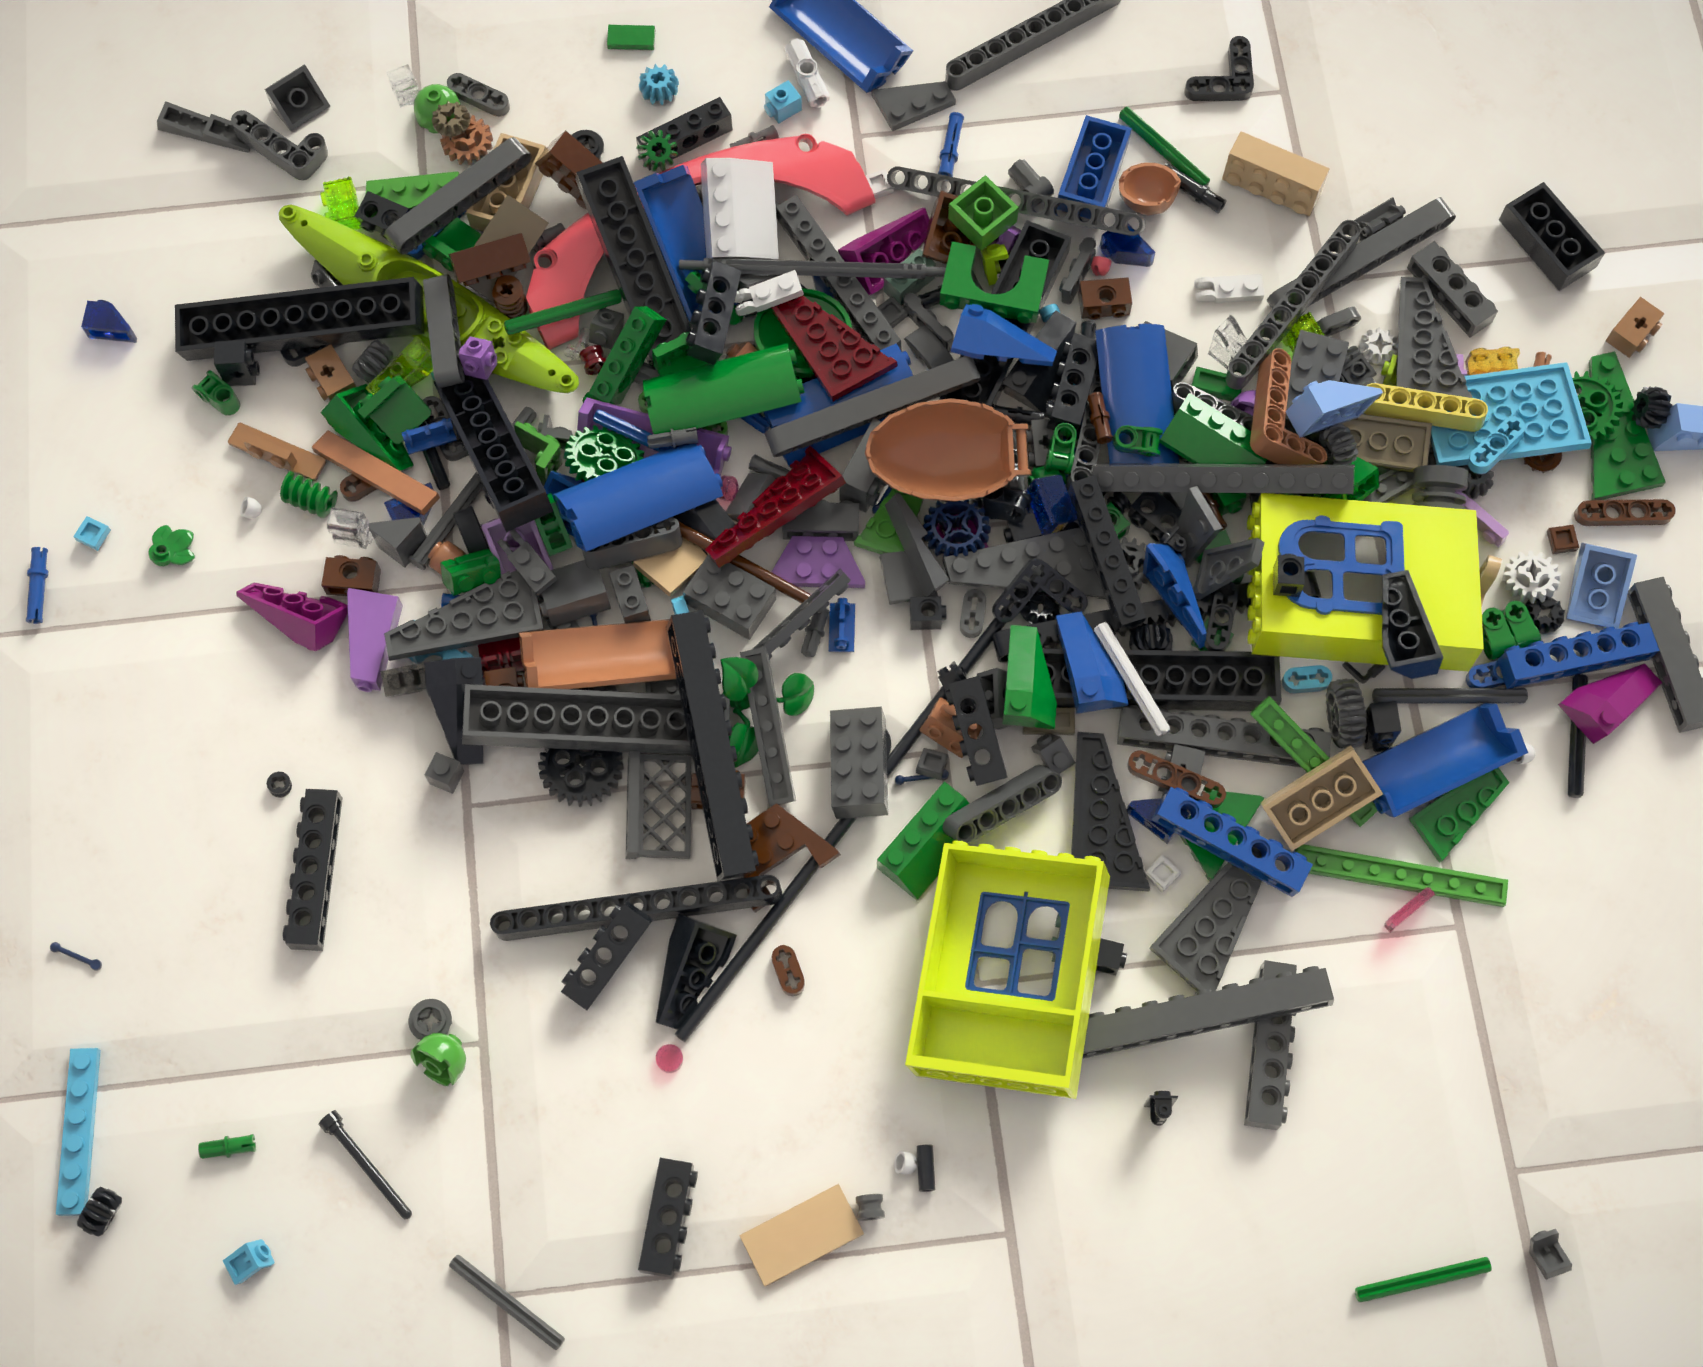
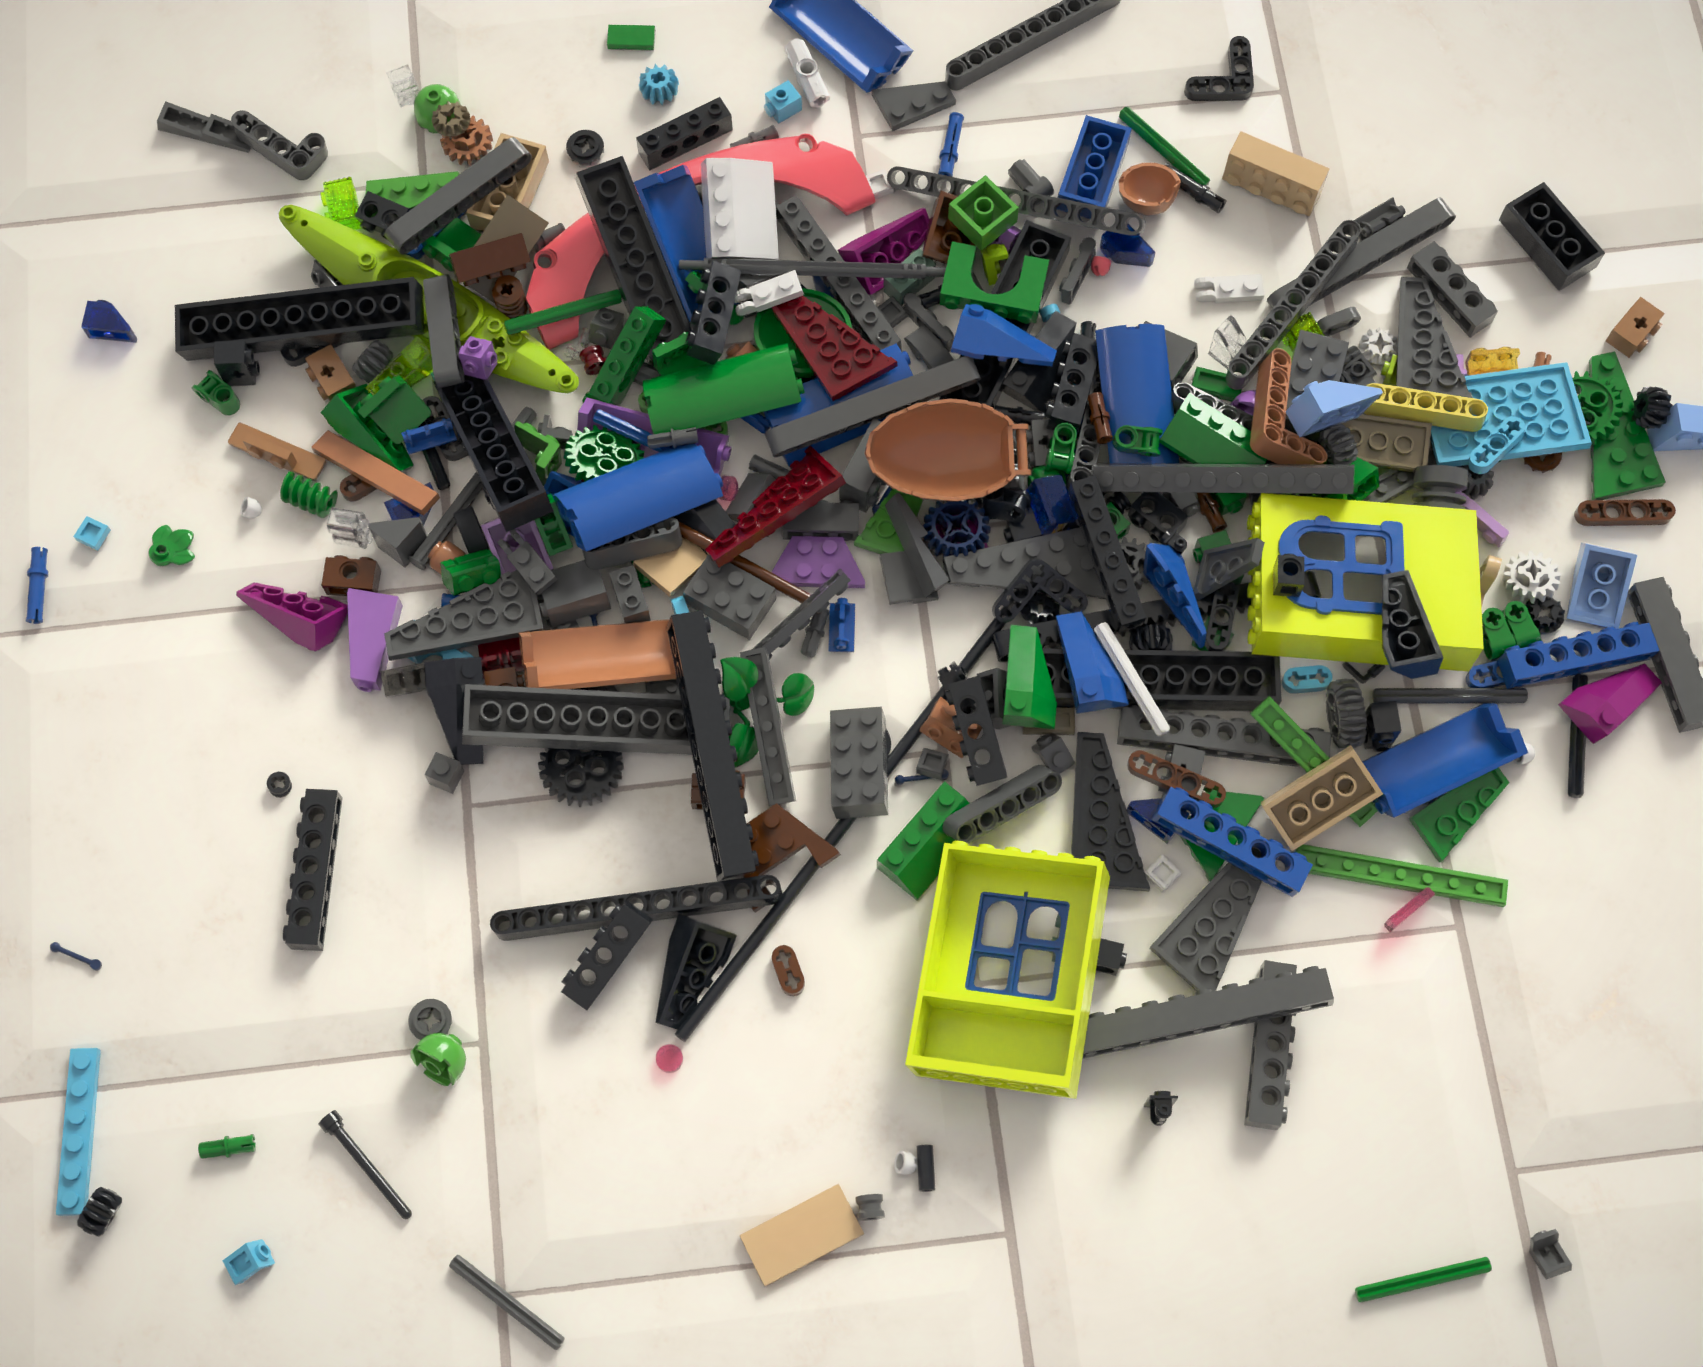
dark grey slope [264,64,330,131] -> none
dark grey beam [447,73,510,117] -> none
reddish brown brick [534,130,603,209] -> none
dark grey fence [625,751,691,859] -> none
green gear [636,130,678,172] -> none
black brick [638,1157,698,1278] -> none
black brick [910,596,947,630] -> none
dark grey beam [960,589,986,638] -> none
reddish brown brick [1078,277,1132,320] -> none
dark grey wing [1177,486,1222,568] -> none
reddish brown tile [1547,525,1579,554] -> none

